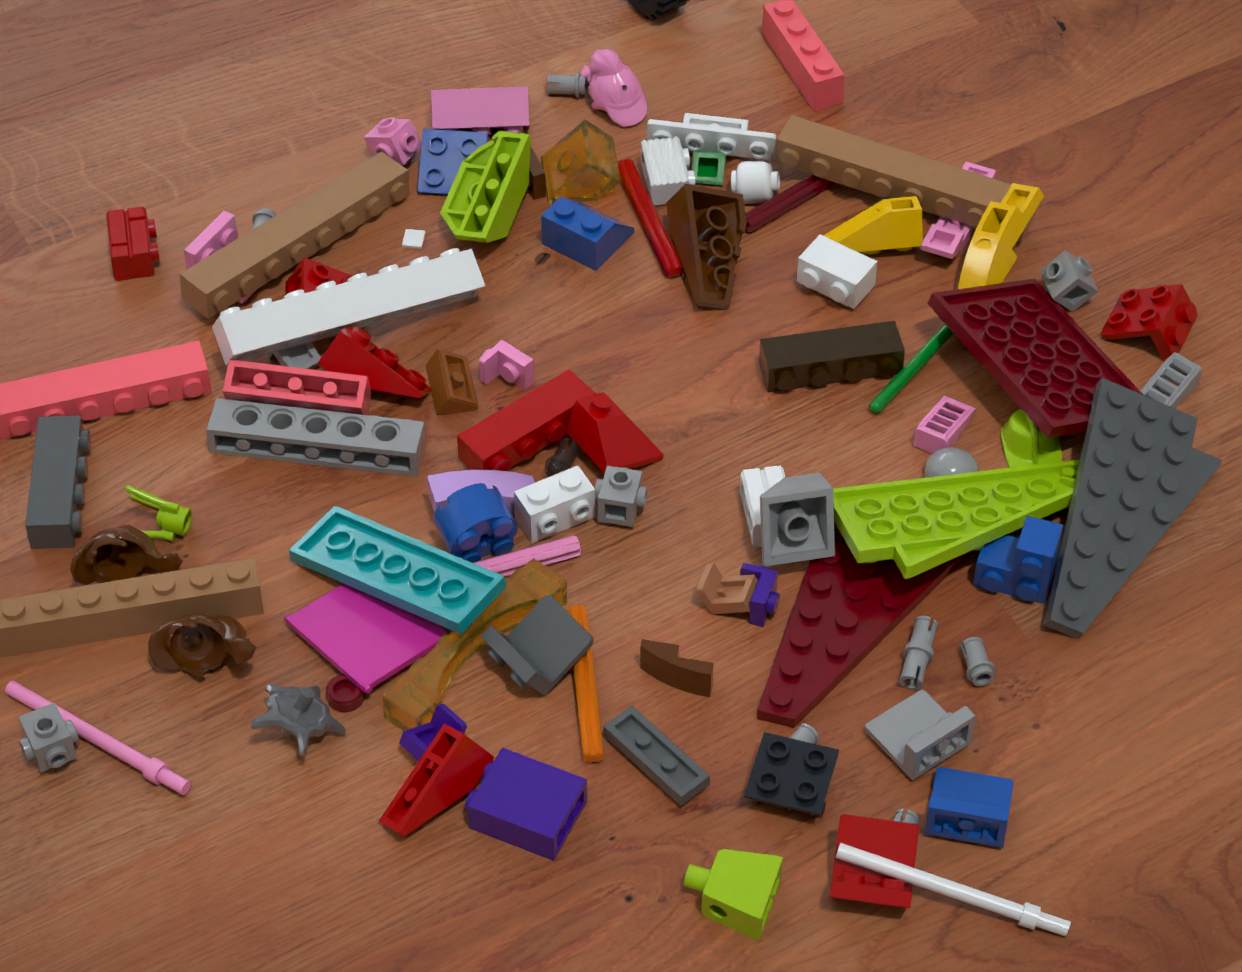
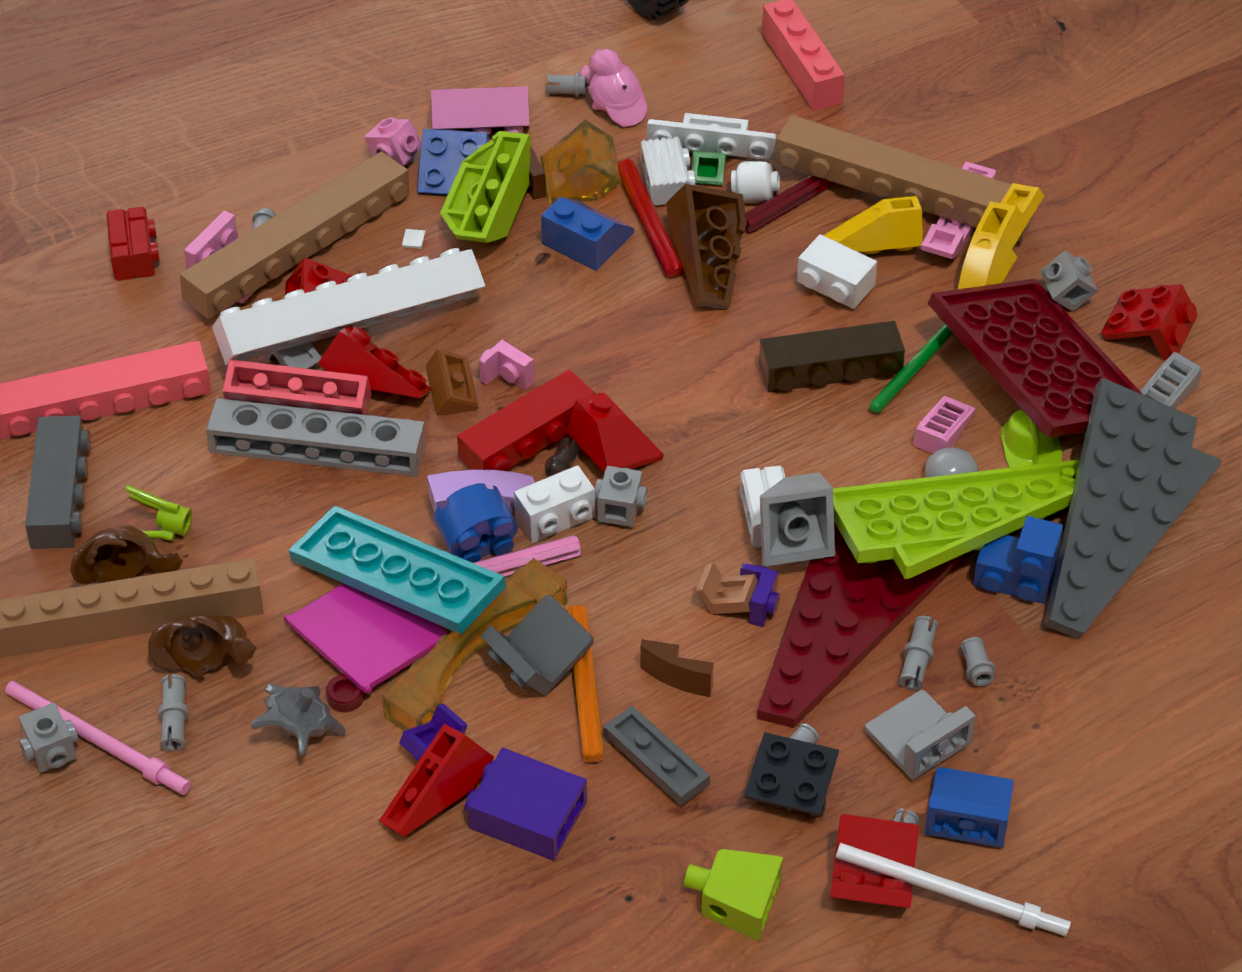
none -> light grey pin [158,674,189,752]

